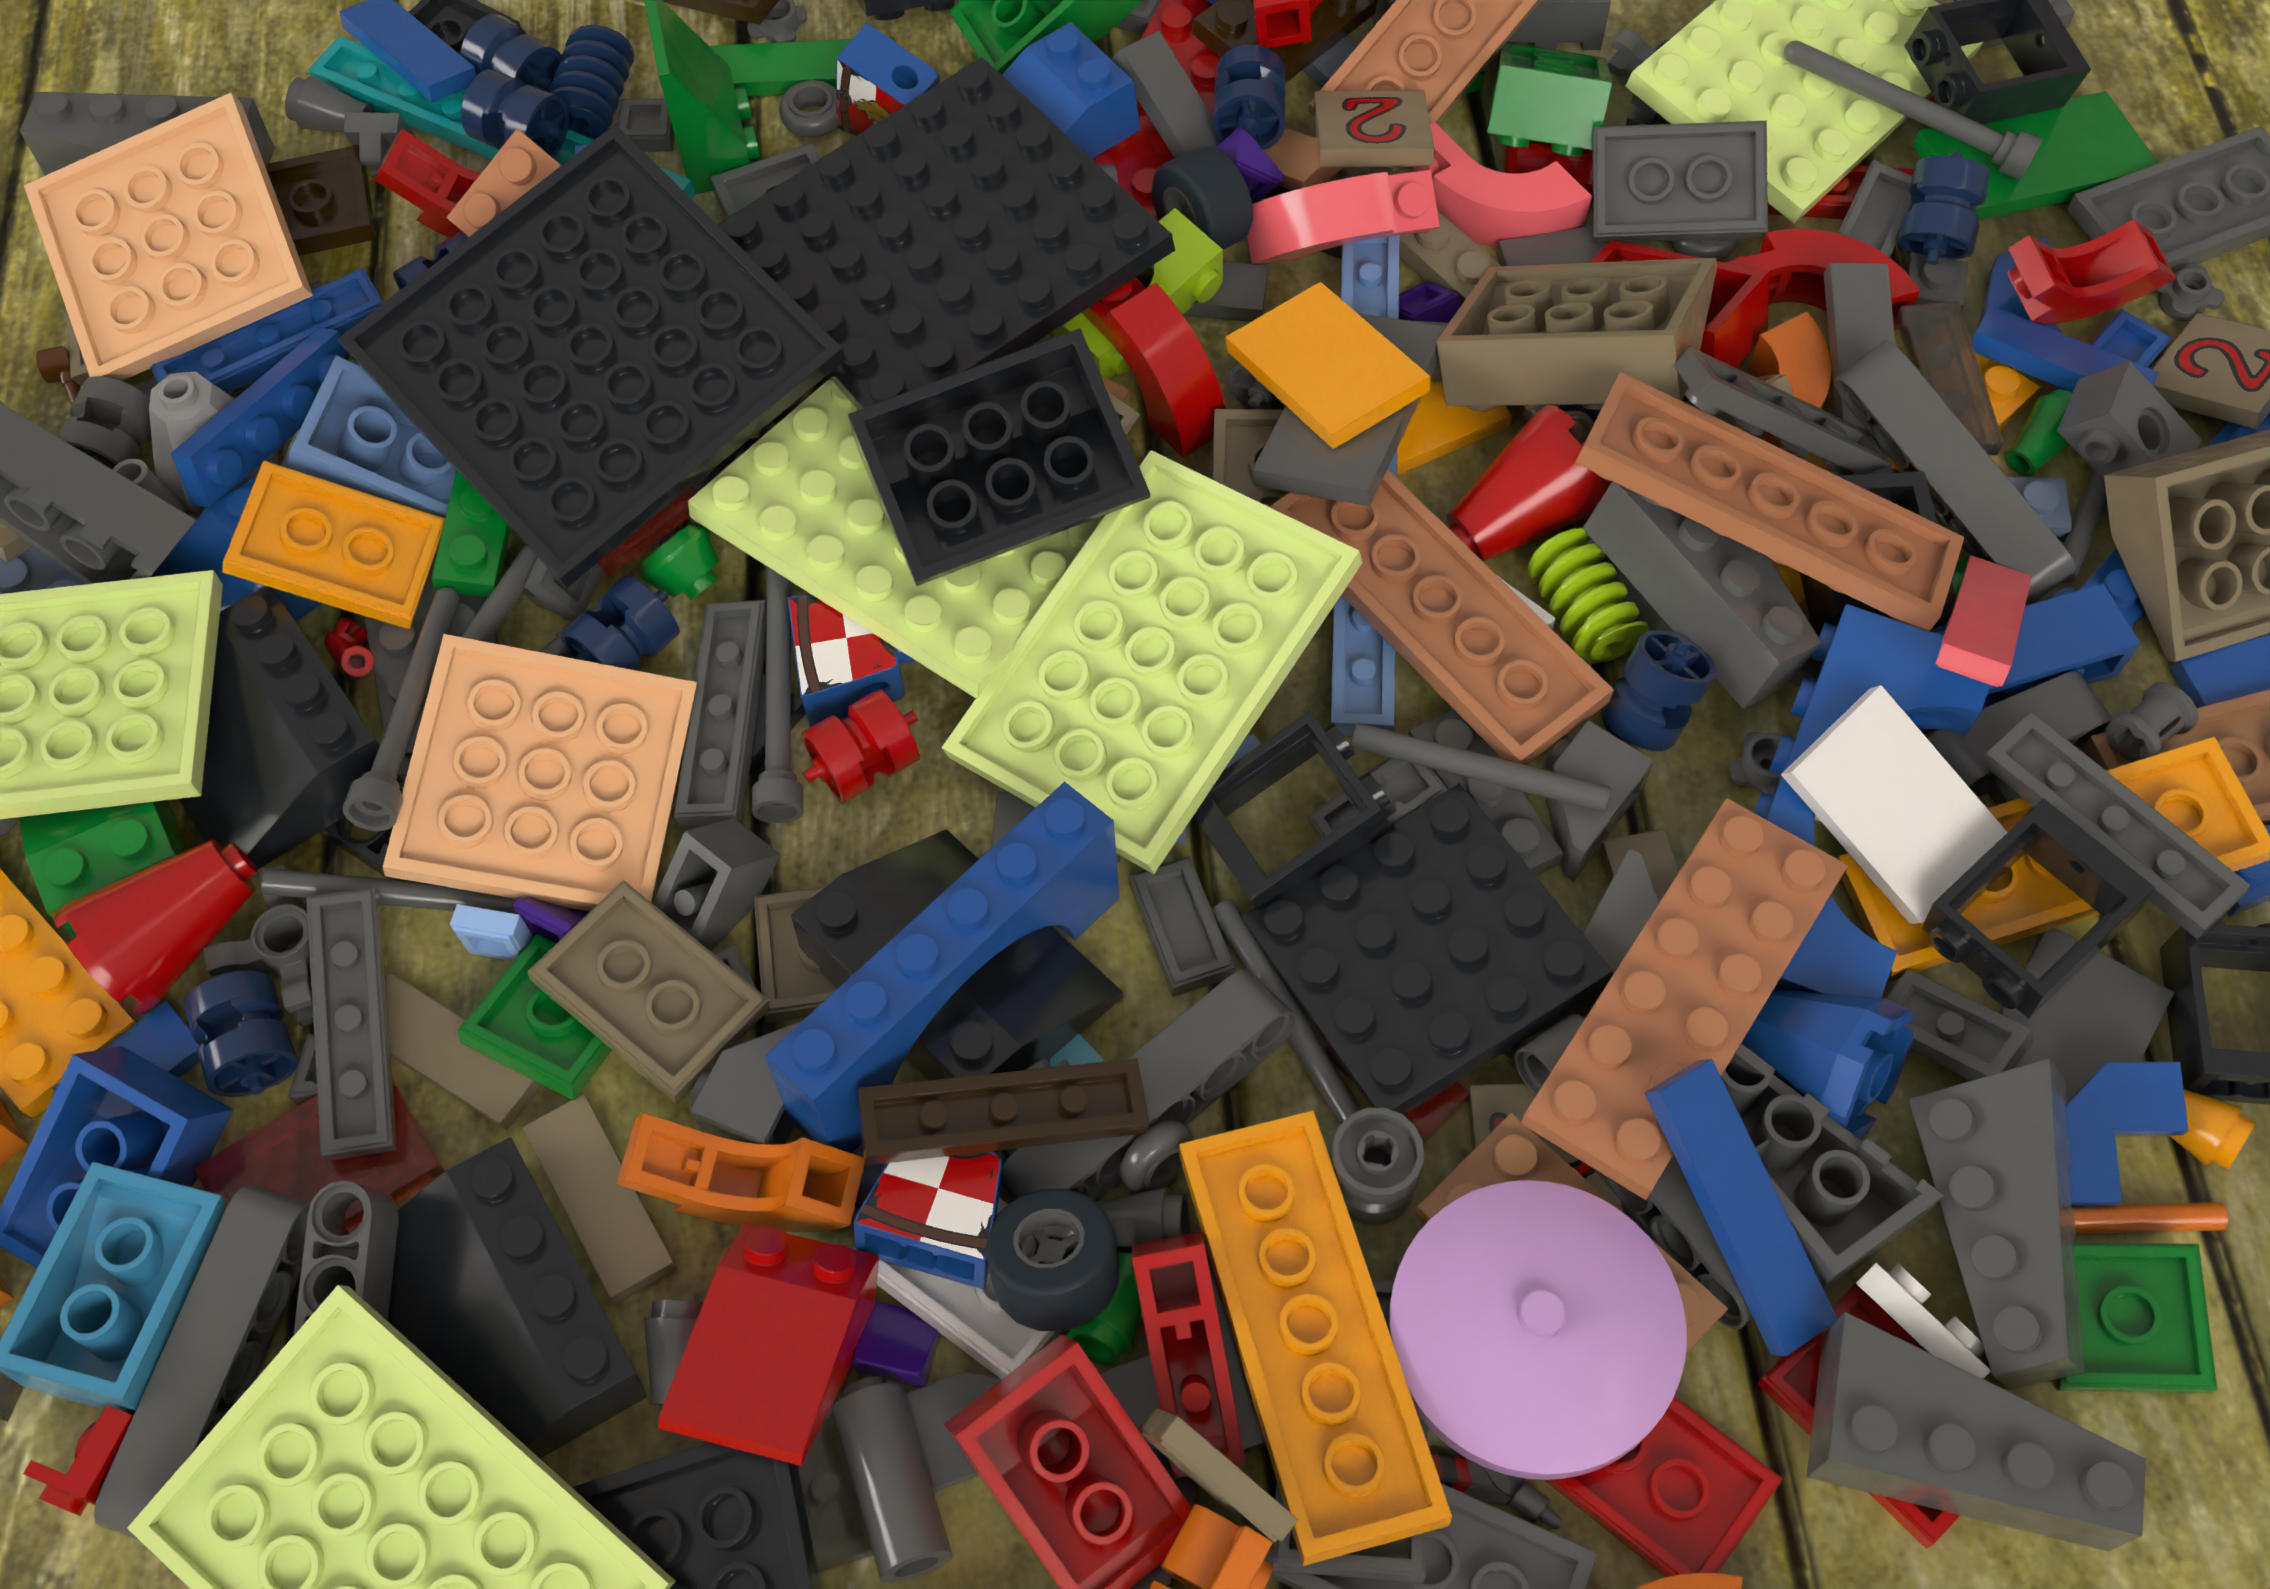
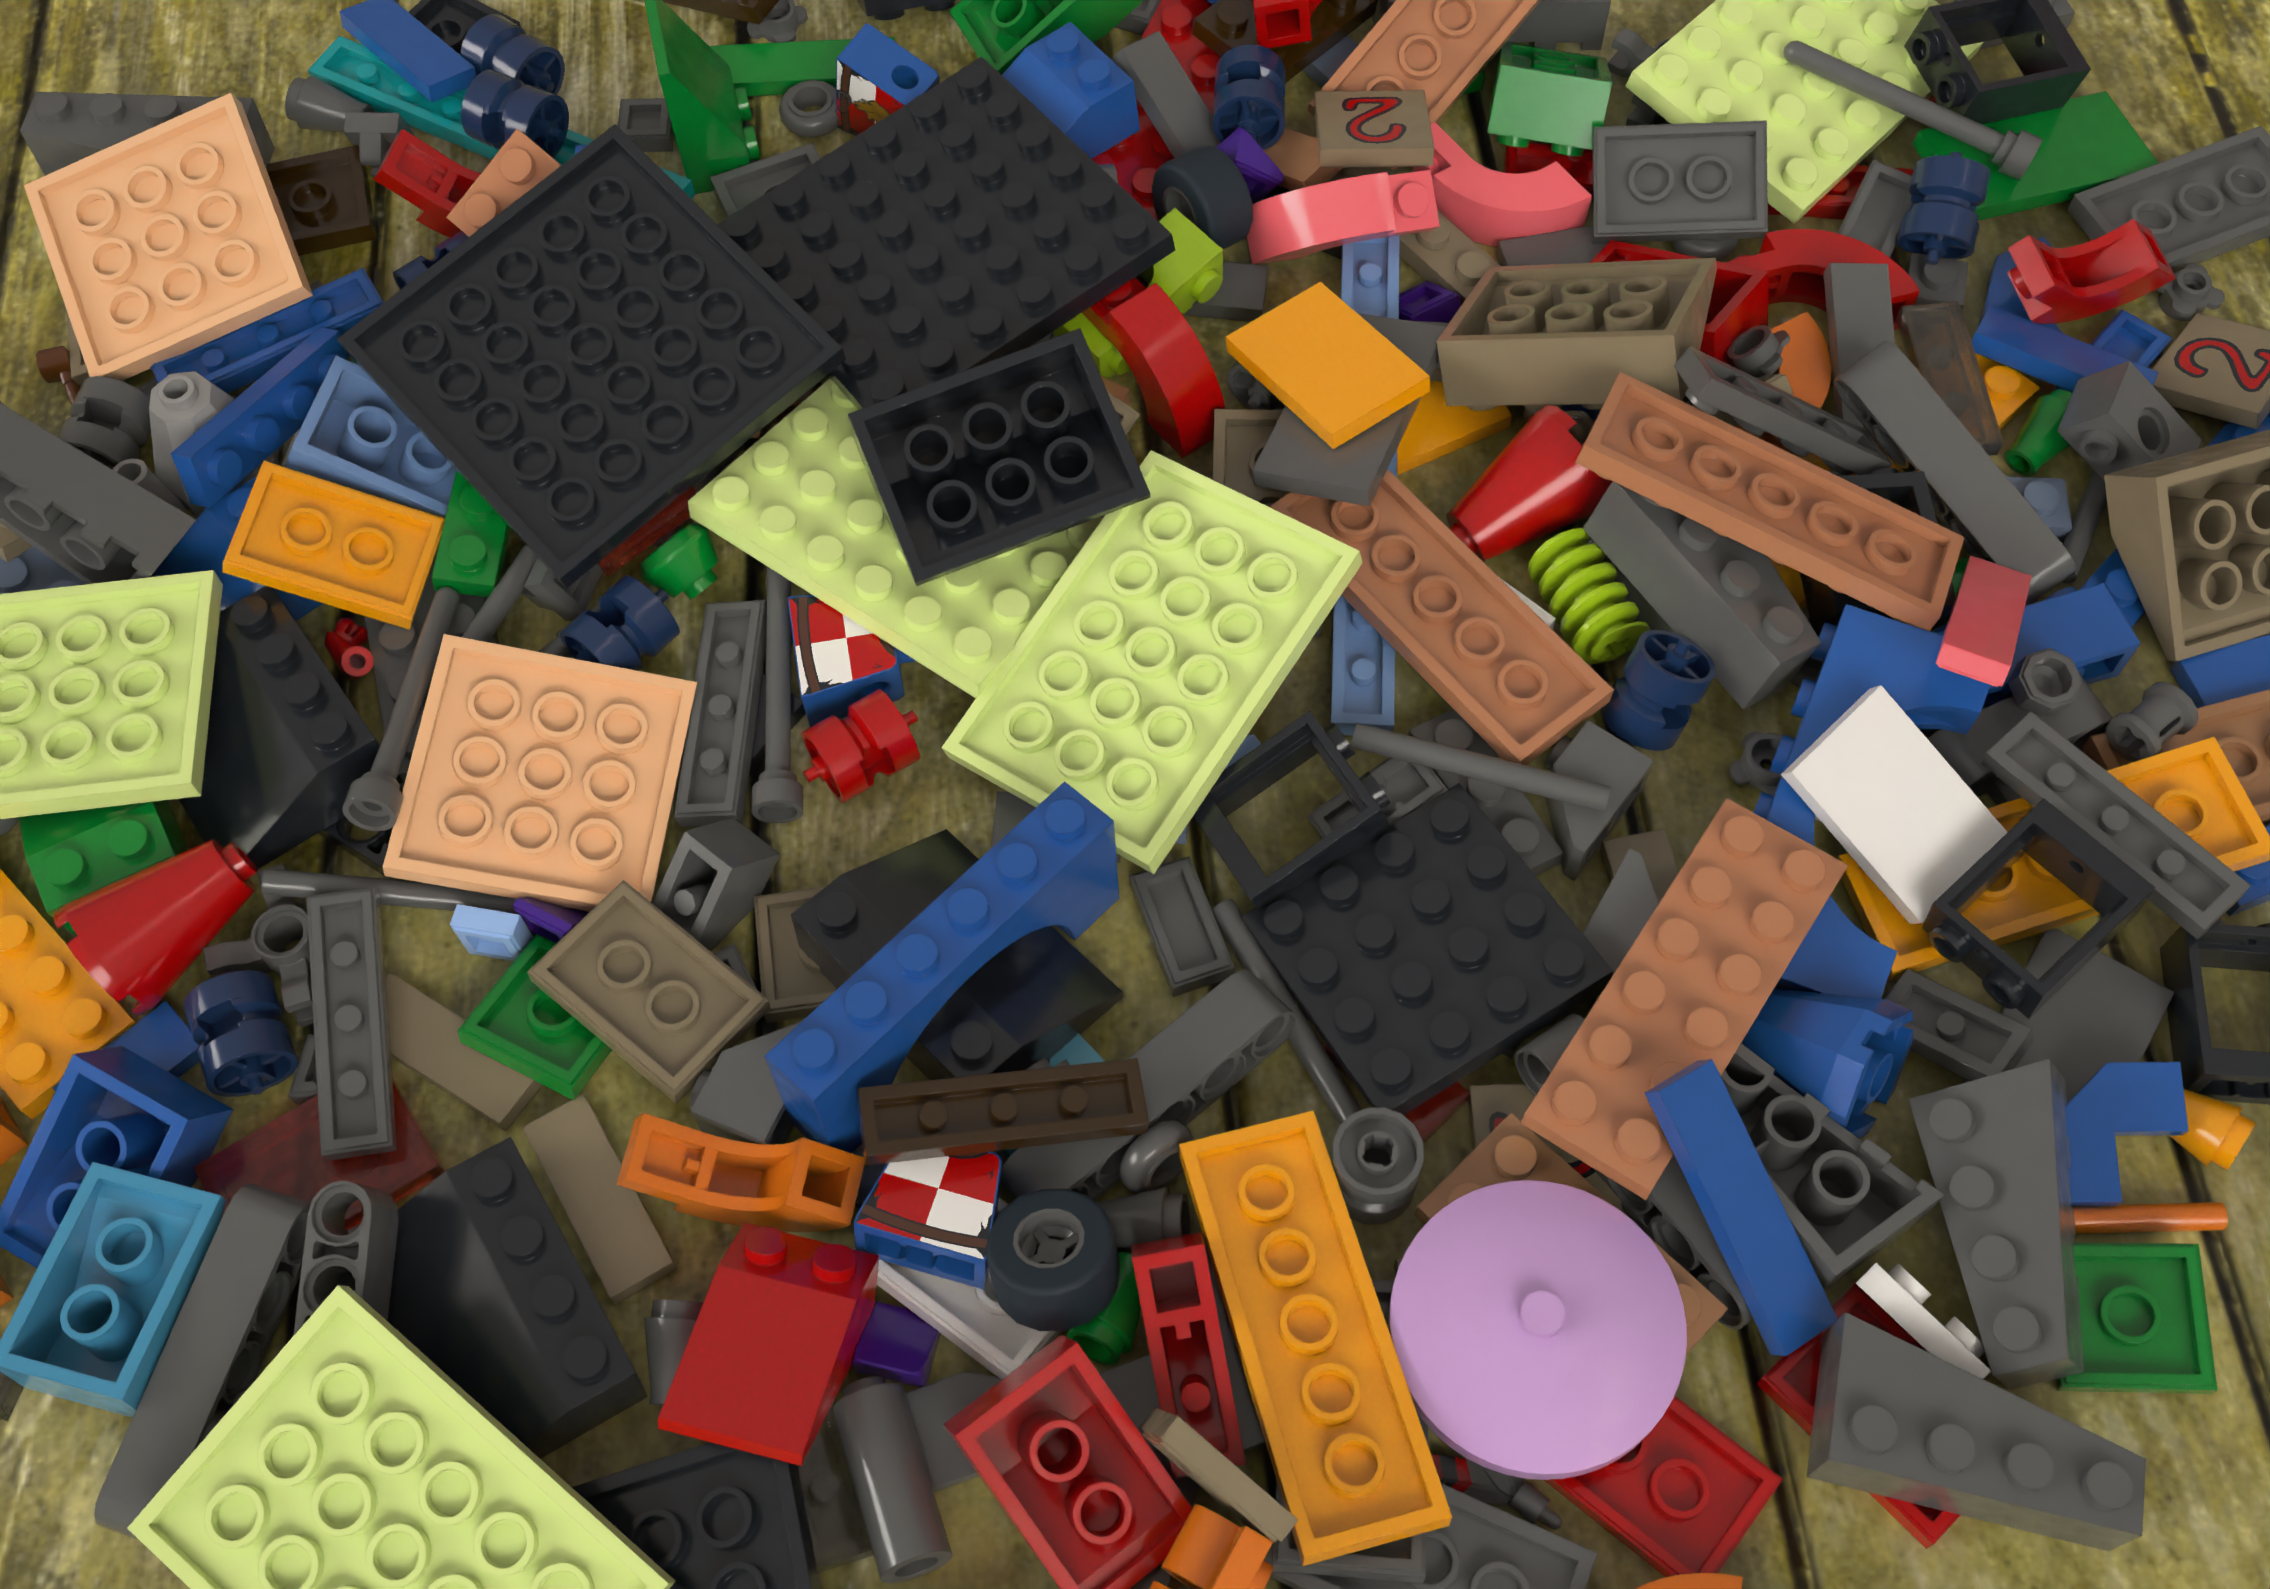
red bracket [23,1405,133,1516] -> none
dark blue piece [548,24,634,140] -> none
none -> dark grey plate [1727,325,1790,377]
none -> dark grey tile [2008,648,2082,717]

